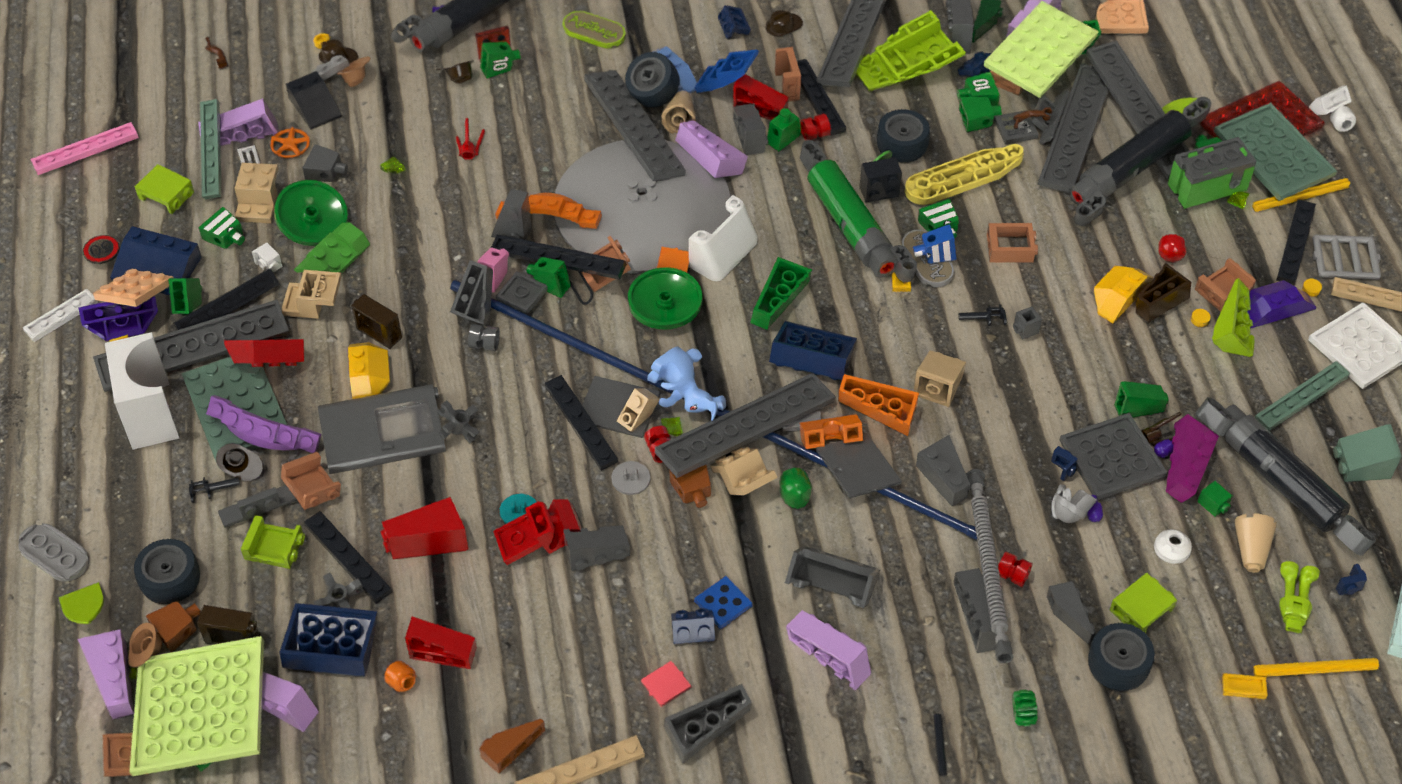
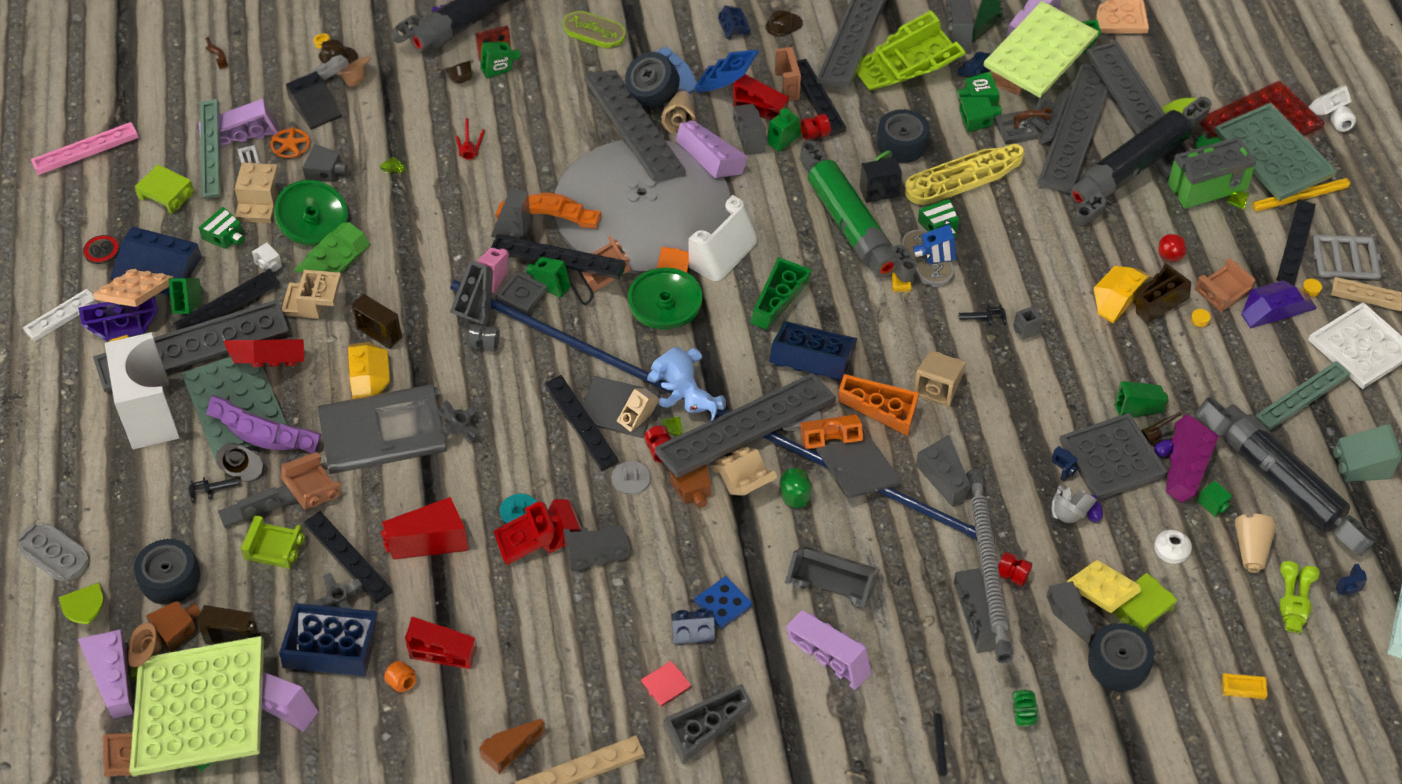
nougat window [987,223,1038,262] -> none
lime wedge [1212,278,1255,357] -> none
yellow axle [1253,658,1379,677] -> none
none -> light yellow plate [1067,560,1141,613]

